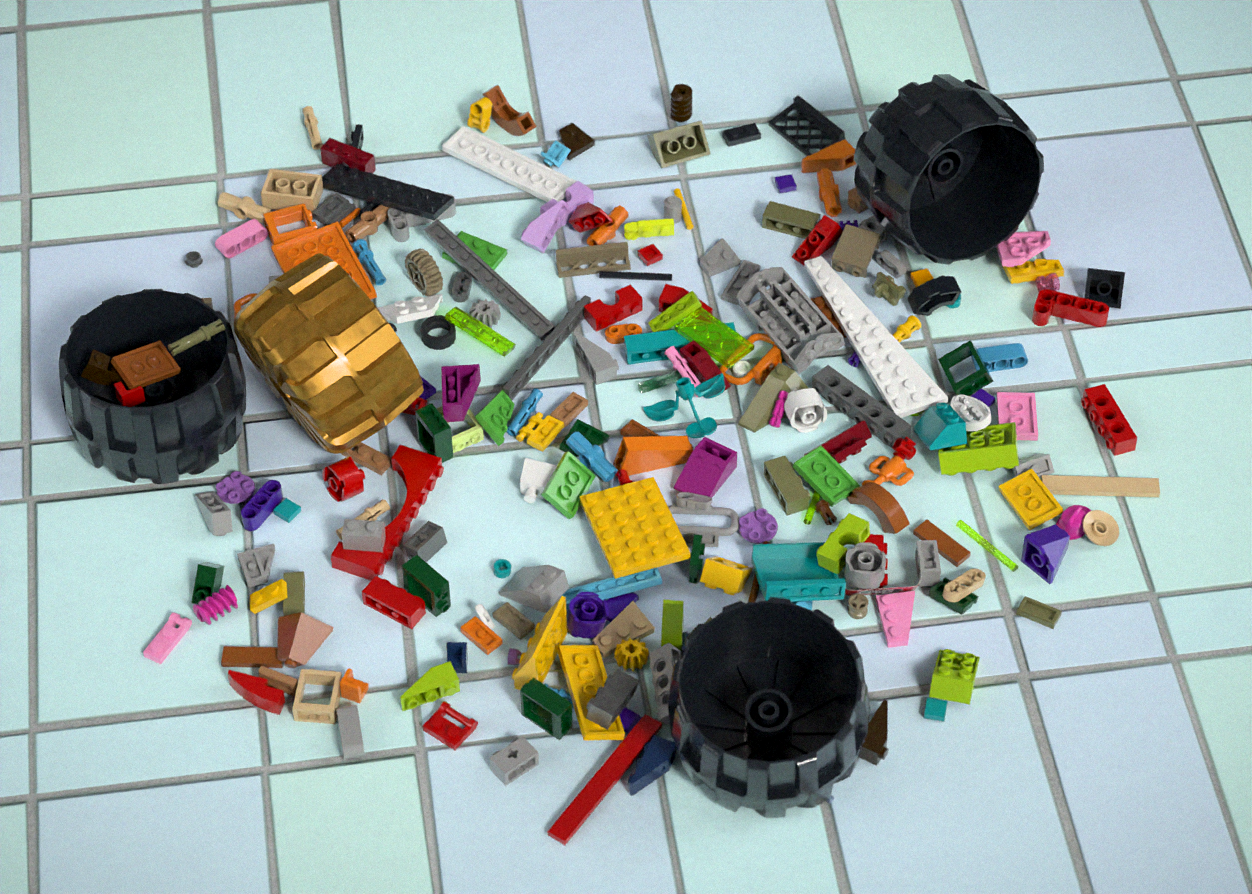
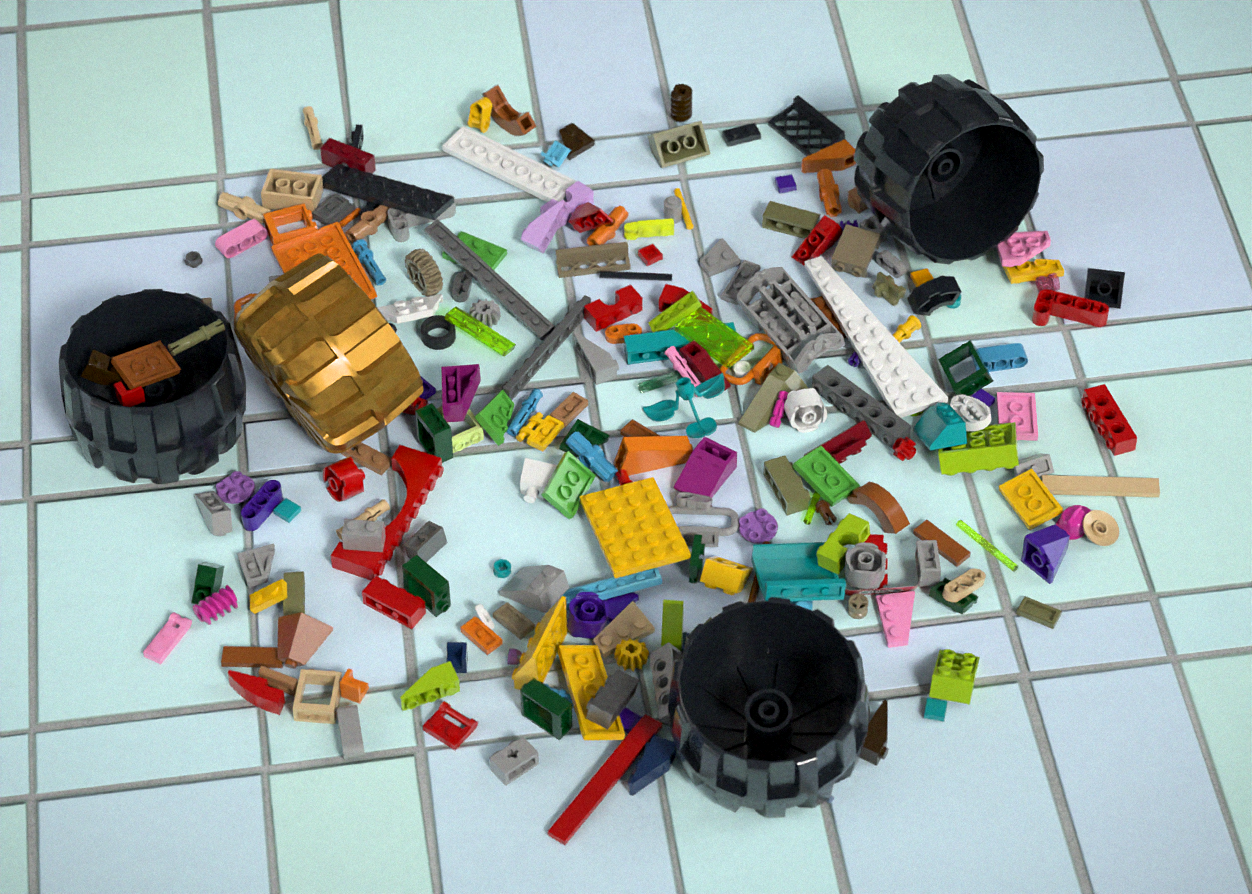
orange piece [862,456,914,486] -> none

